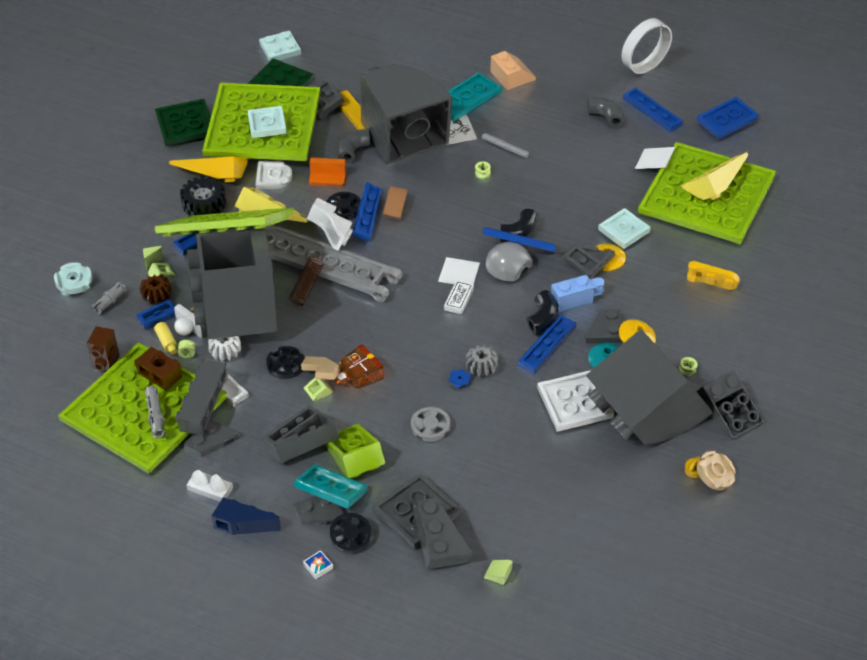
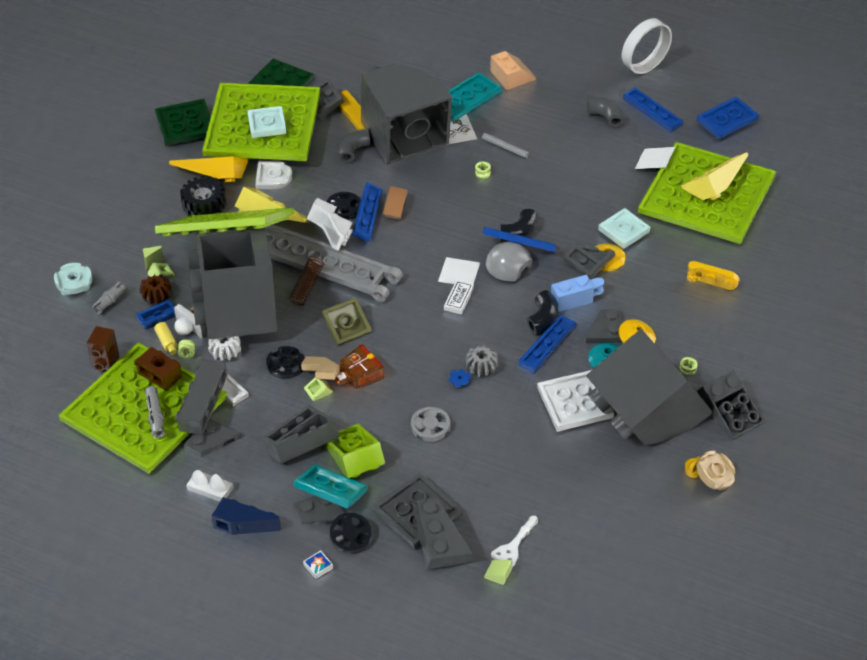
blue tile [173,232,211,256] -> none
light aqua plate [259,31,301,61] -> none
orange panel [309,158,346,187] -> none
none -> olive slope [322,298,372,346]
none -> white piece [491,516,538,567]

